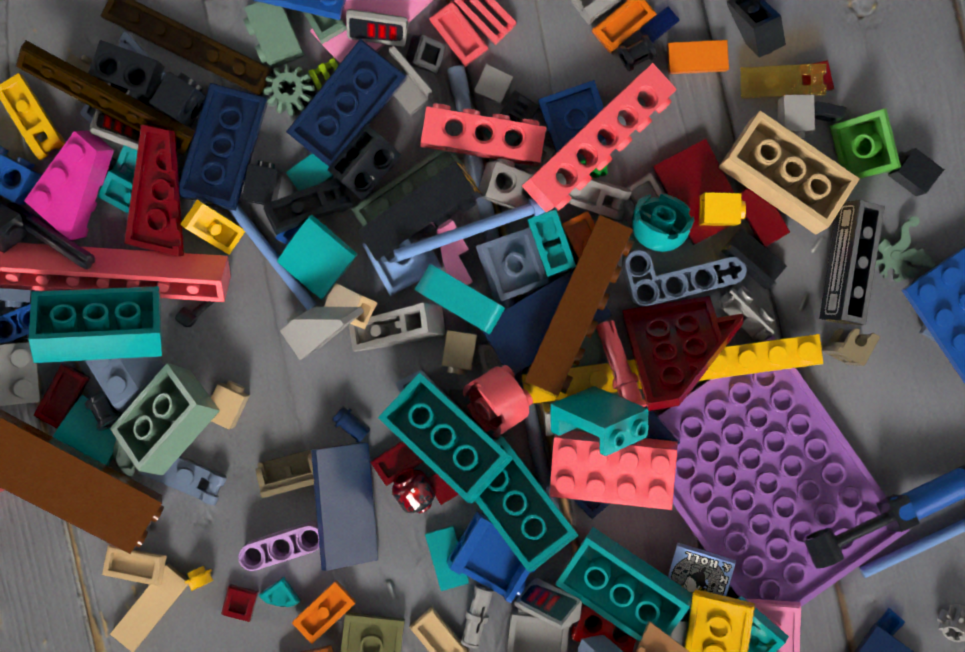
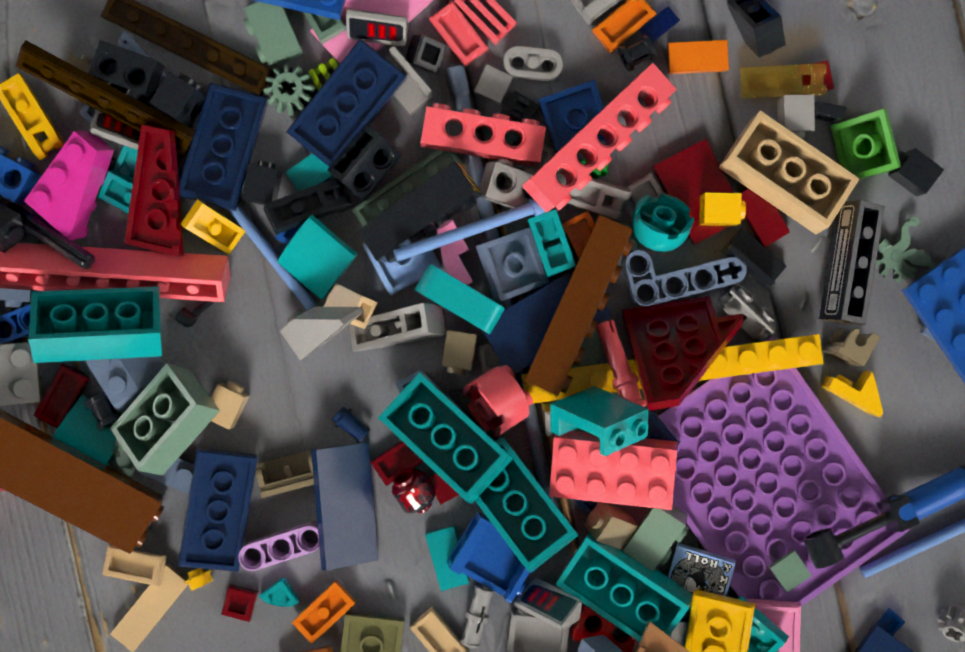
none -> dark blue tile [178,448,258,572]
none -> light grey plate [503,46,563,81]
none -> dark tan brick [584,502,639,550]
none -> sand green brick [623,505,689,571]
none -> sand green tile [768,549,812,593]
none -> yellow slope [821,370,883,417]

